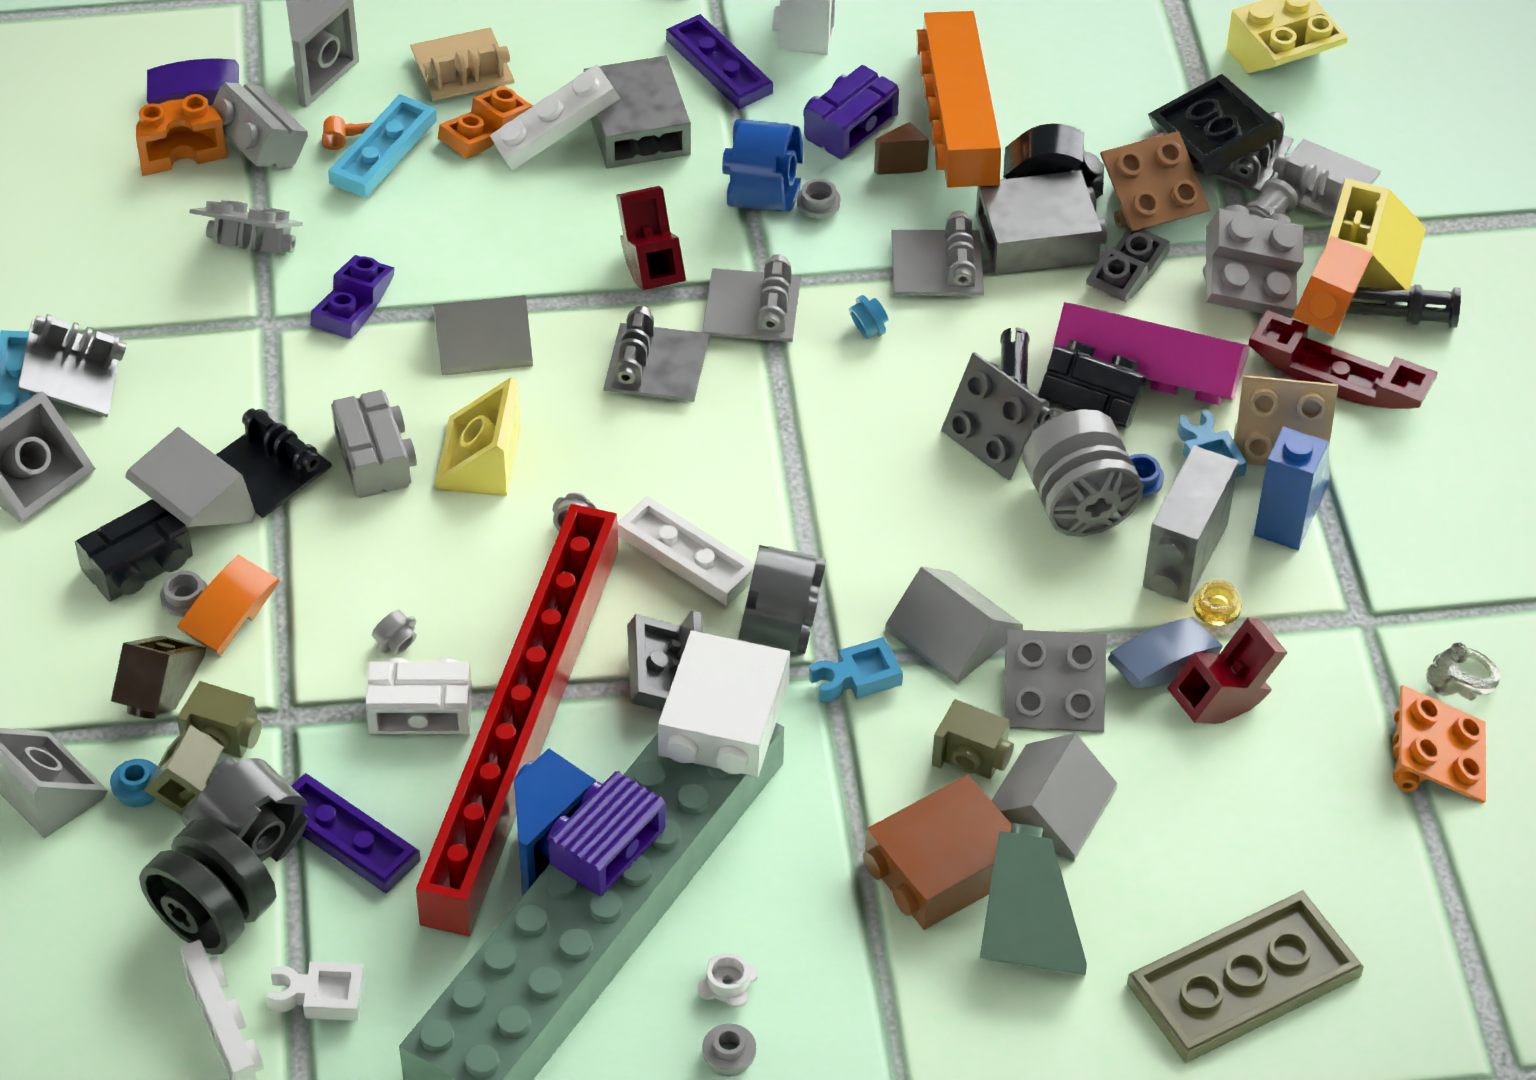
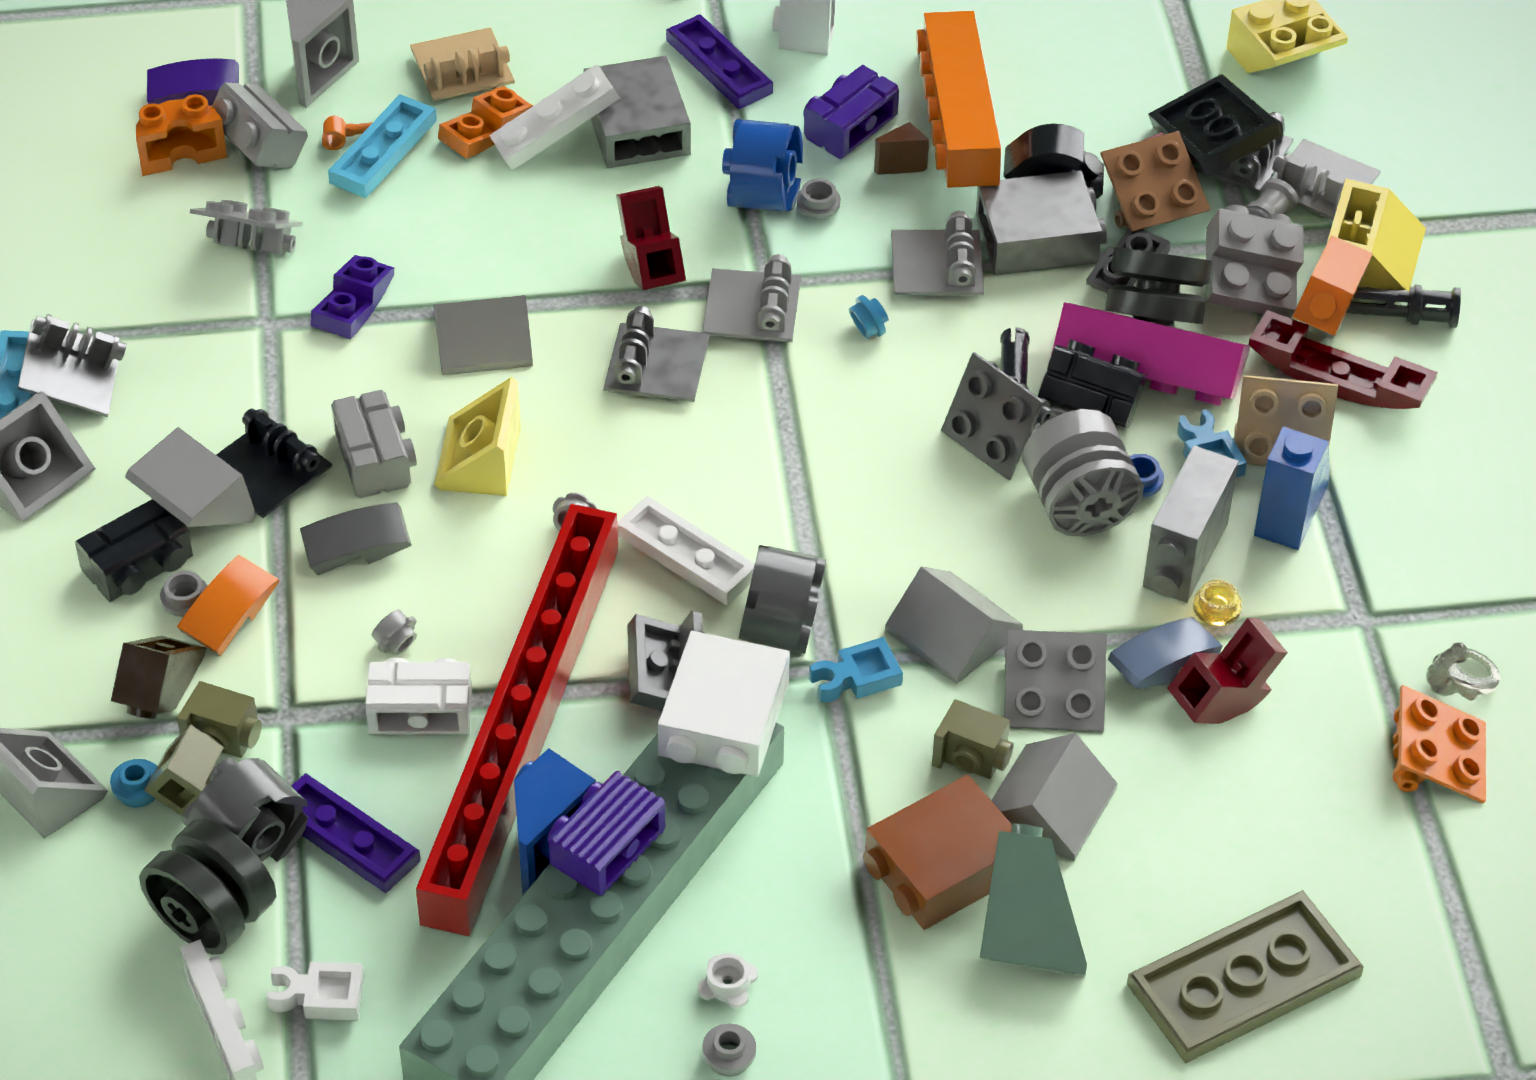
none -> dark grey slope [300,502,412,576]
none -> pearl dark grey wheel [1105,247,1212,325]

